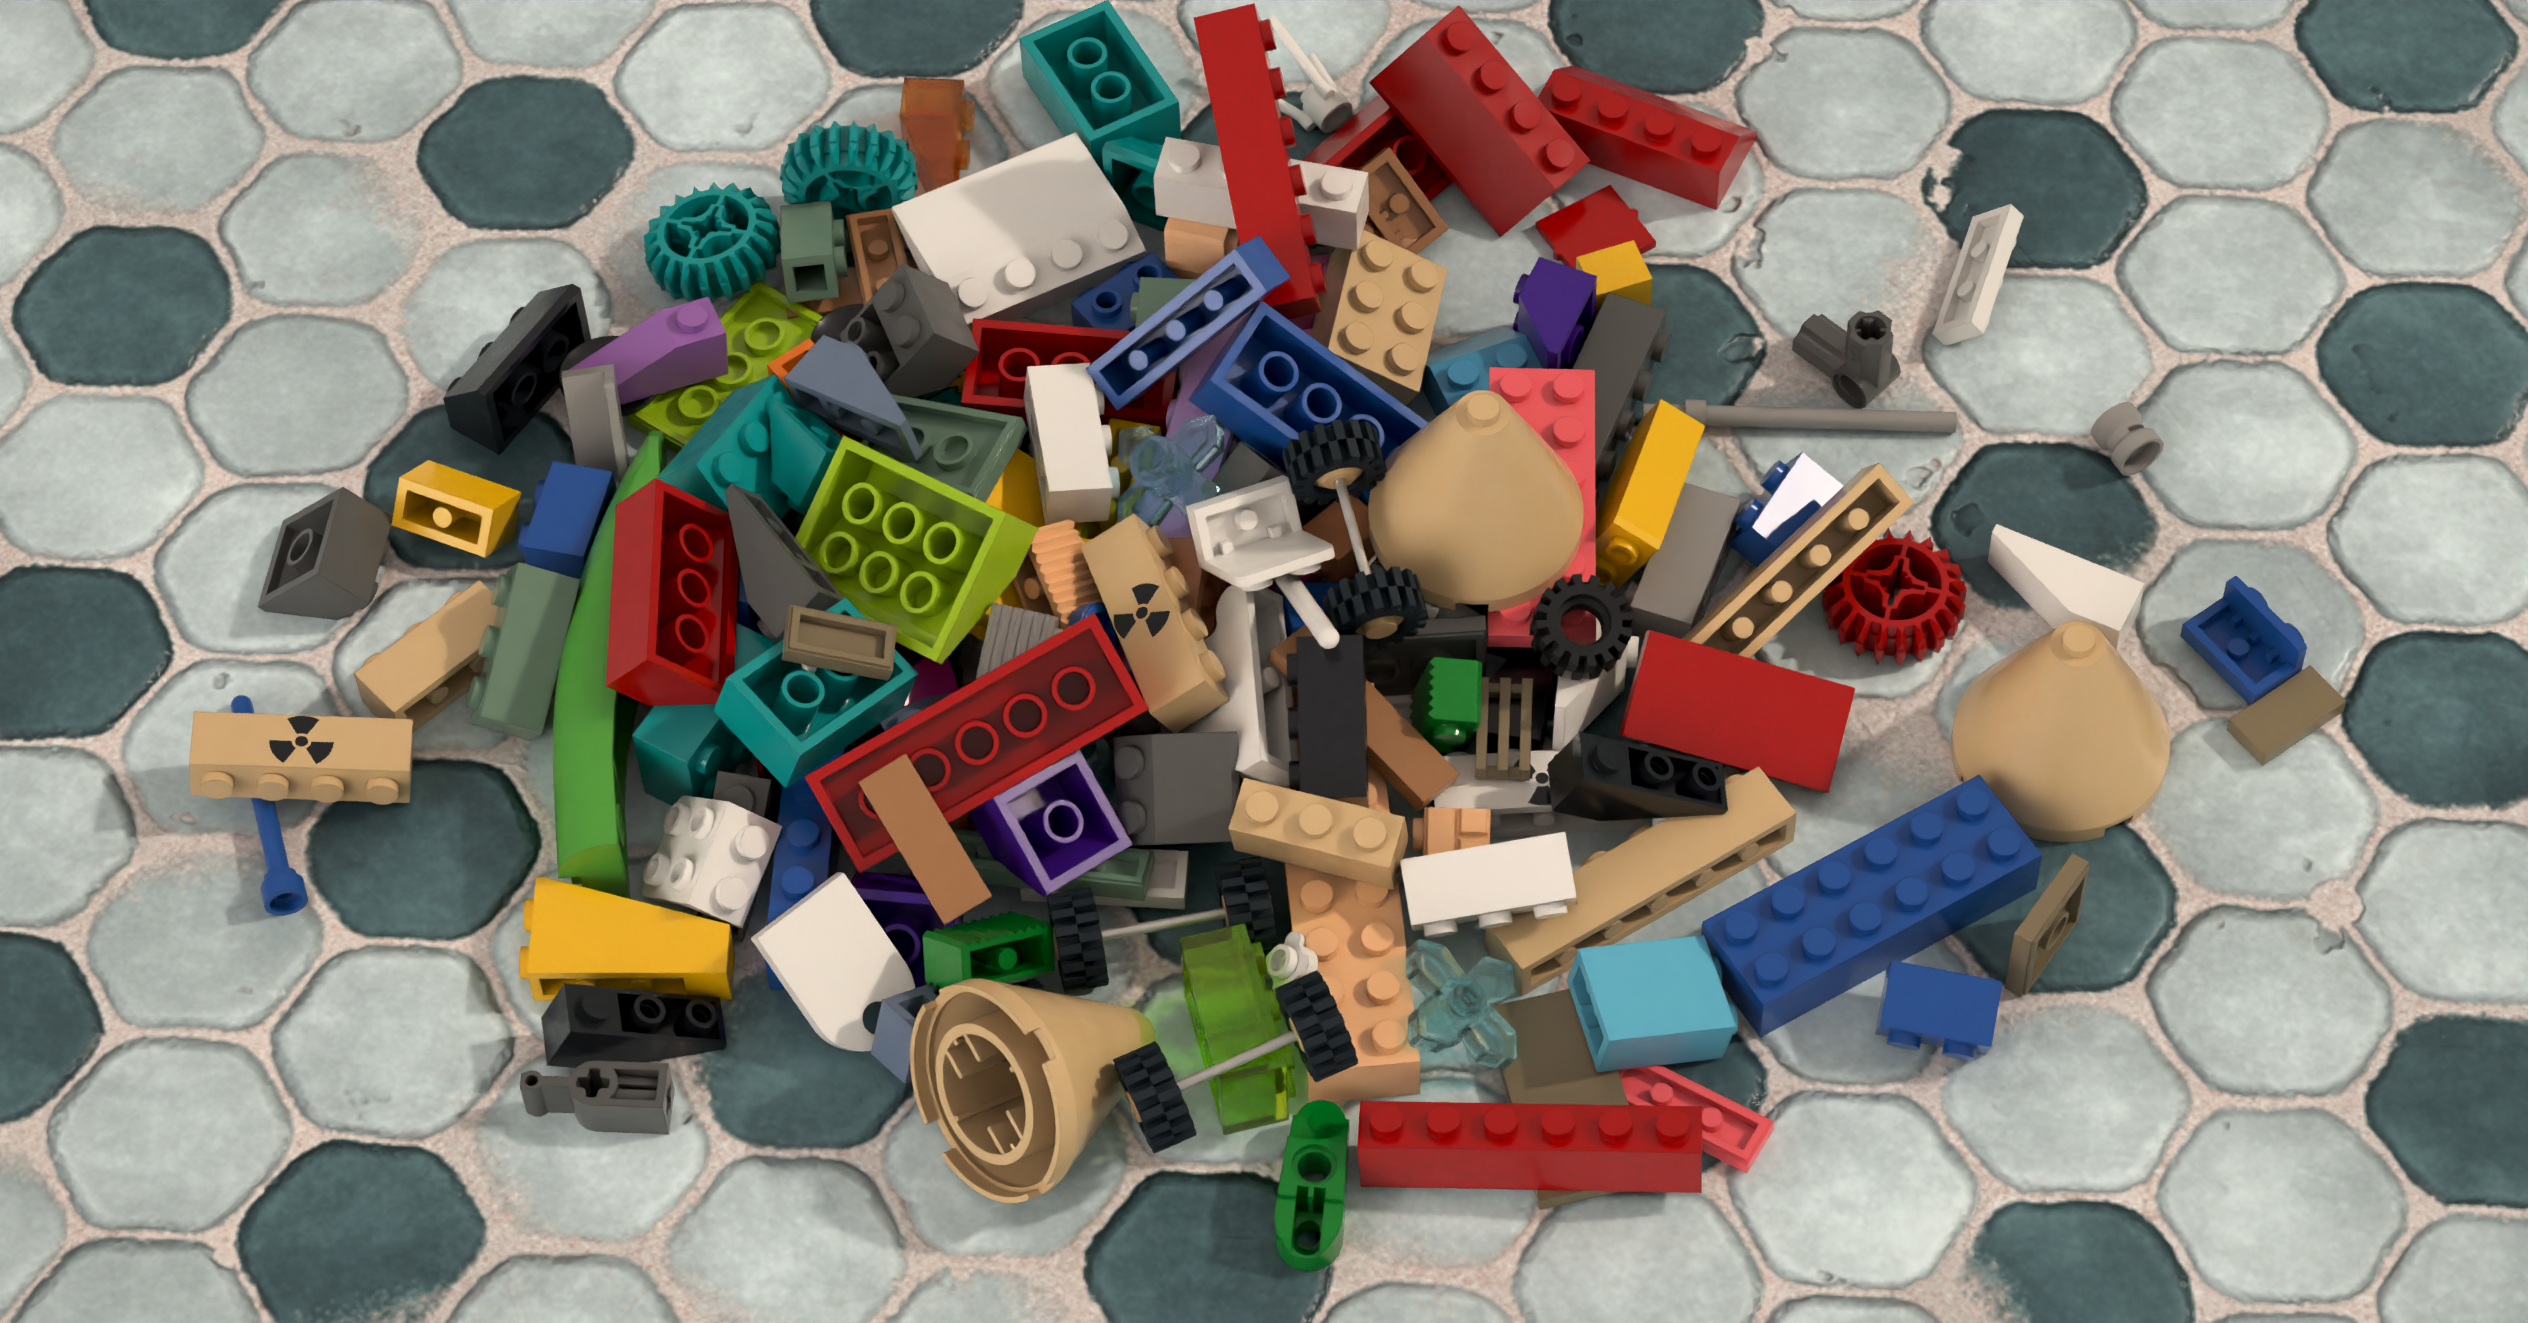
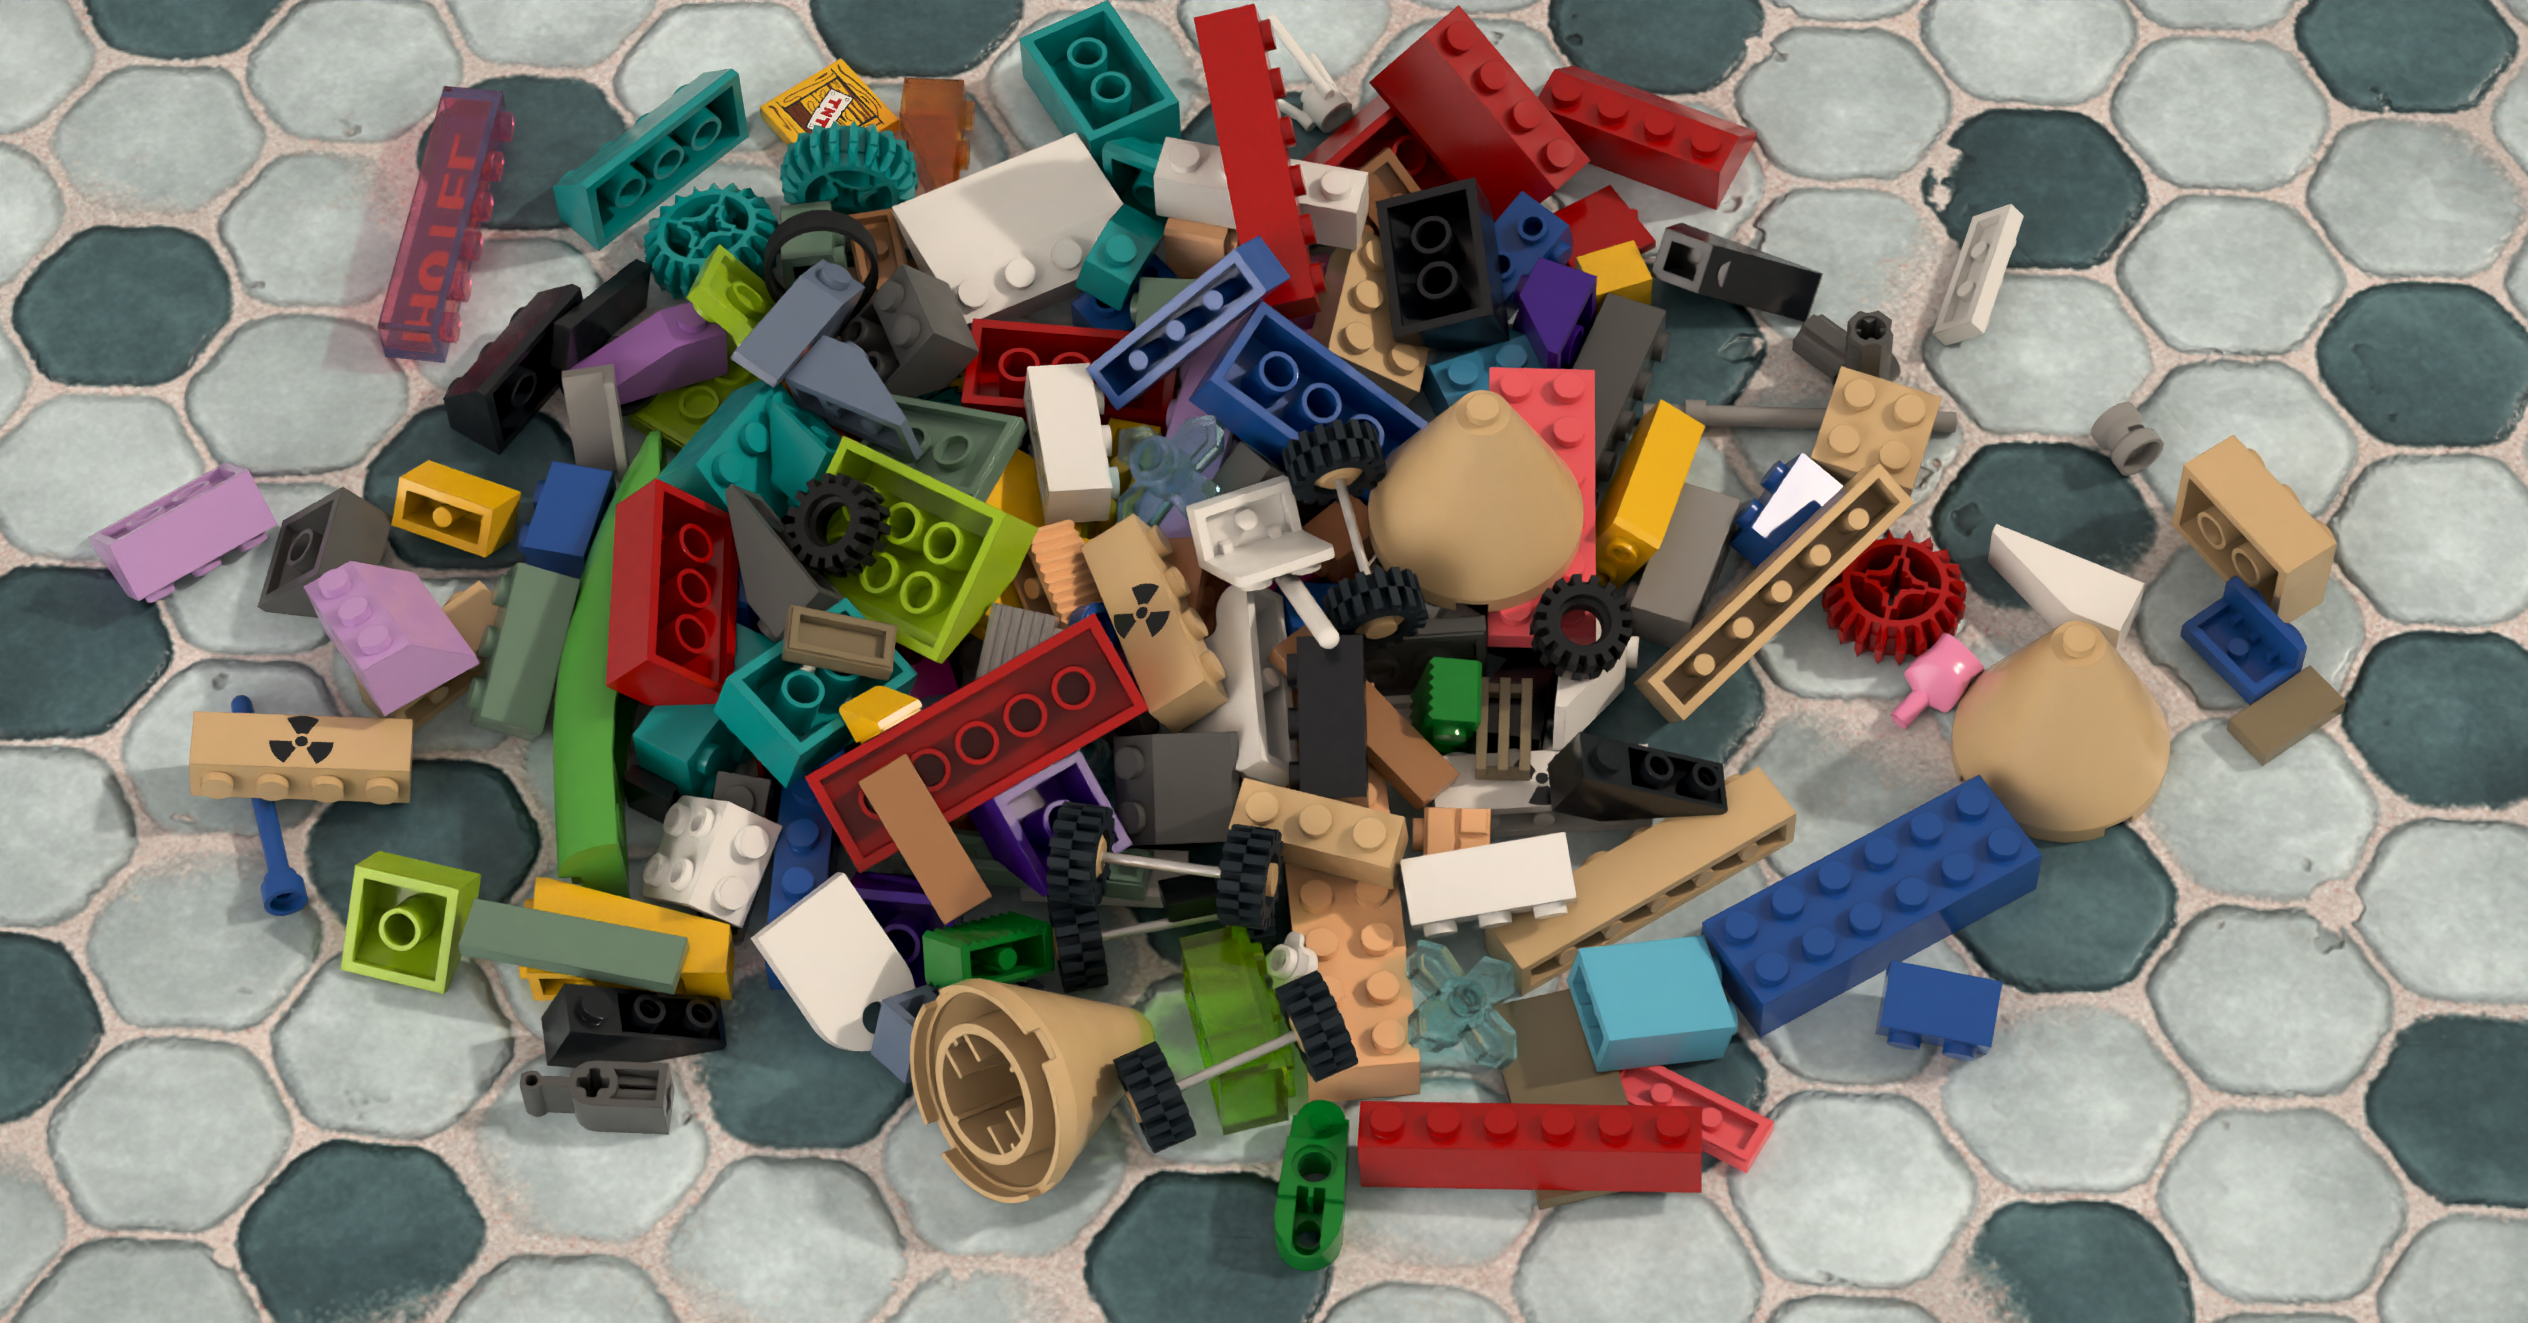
red tile [1619,630,1855,793] -> none
dark tan tile [2005,853,2090,997] -> none
none -> lavender slope [88,462,278,603]
none -> lavender slope [303,561,480,716]
none -> lime slope [340,851,481,994]
none -> clear pink brick [377,86,514,363]
none -> sand green tile [458,898,689,994]
none -> black tile [550,259,652,371]
none -> teal slope [553,68,749,251]
none -> black tile [622,764,680,824]
none -> lime plate [686,244,776,346]
none -> sand blue slope [731,259,865,388]
none -> tile [760,58,900,146]
none -> black tyre [764,210,879,315]
none -> black tyre [785,473,891,577]
none -> yellow slope [839,686,922,743]
none -> black axle [1046,801,1283,930]
none -> teal slope [1075,203,1165,311]
none -> black tile [1158,874,1219,923]
none -> black slope [1376,177,1510,352]
none -> blue brick [1494,191,1574,320]
none -> black slope [1651,223,1823,322]
none -> tan brick [1810,366,1942,514]
none -> bright pink piece [1890,633,1984,729]
none -> tan brick [2172,434,2337,623]

